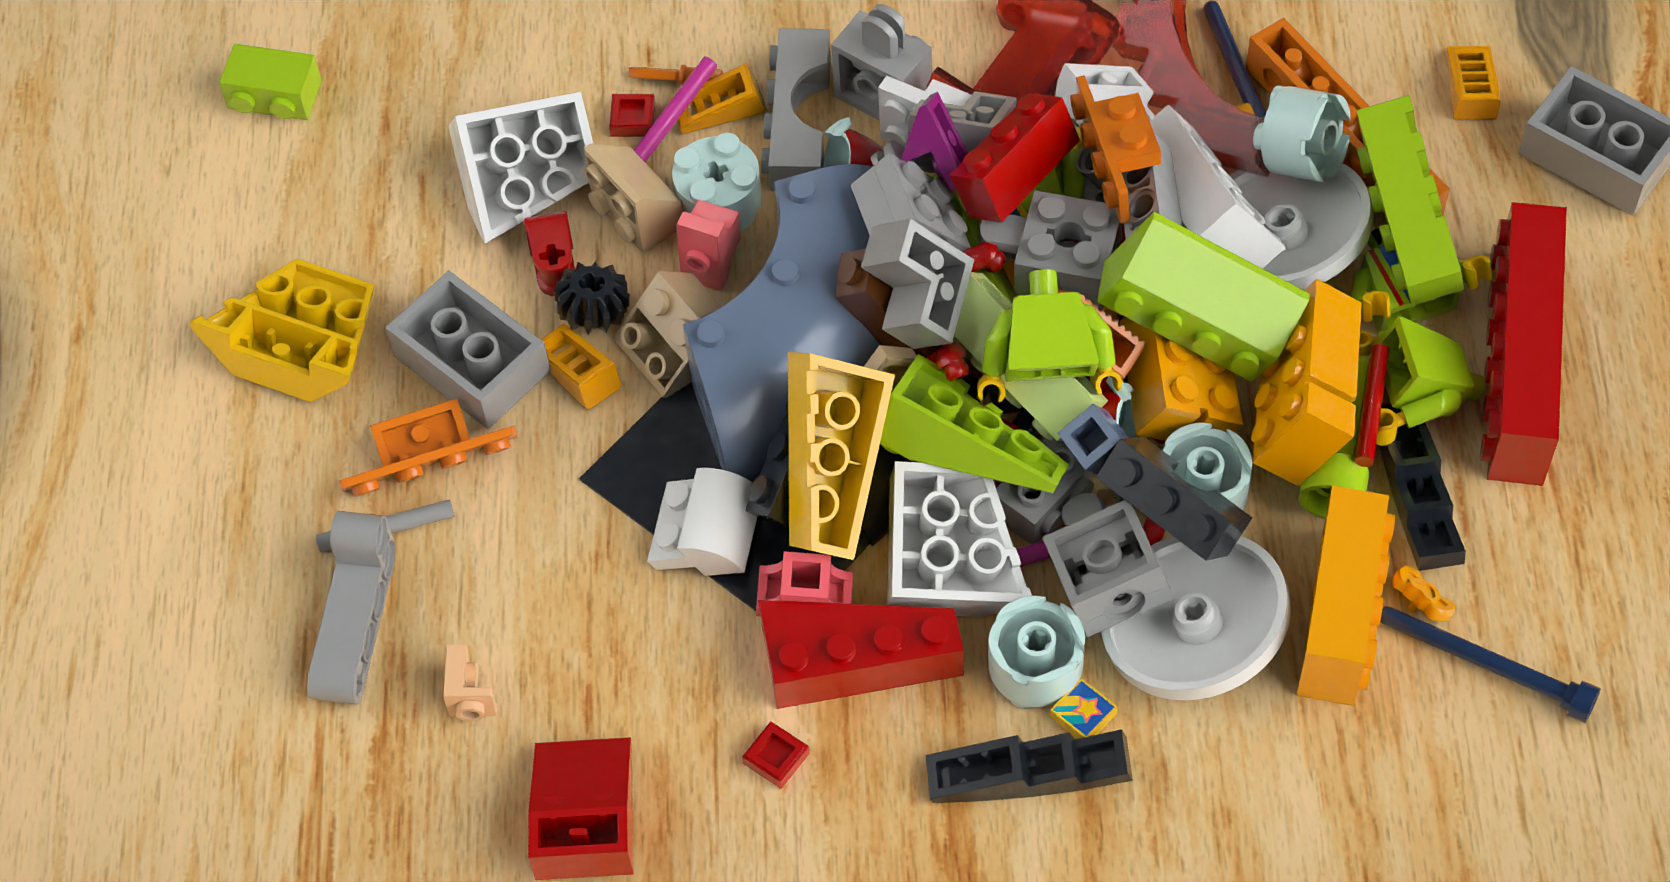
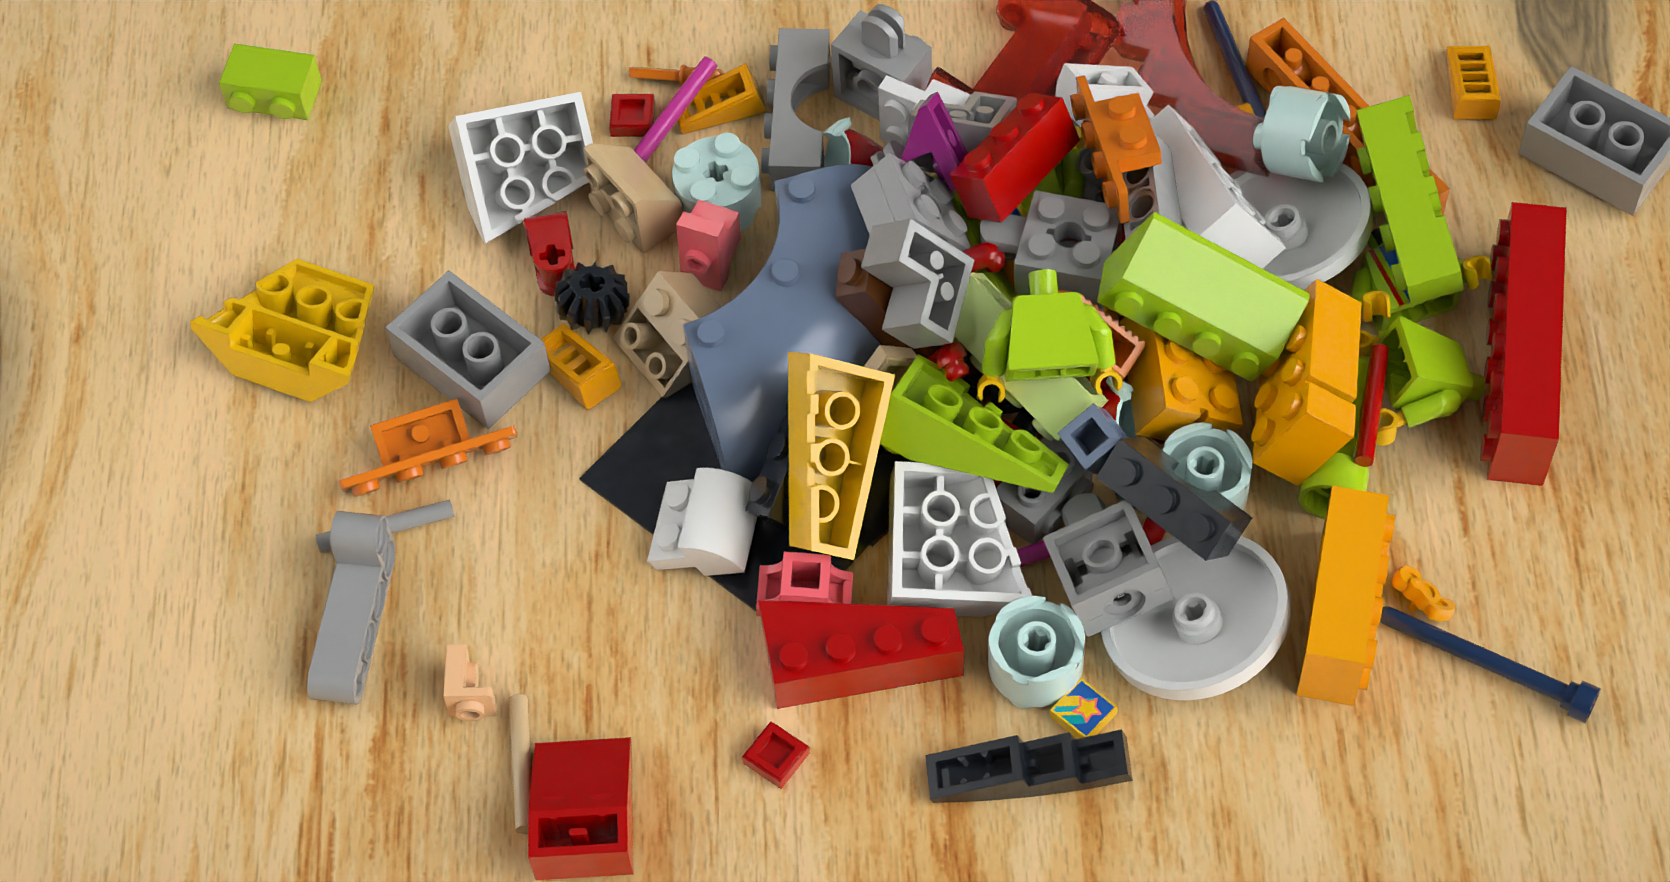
black slope [1378,404,1466,571] -> none
none -> tan bar [509,694,532,834]

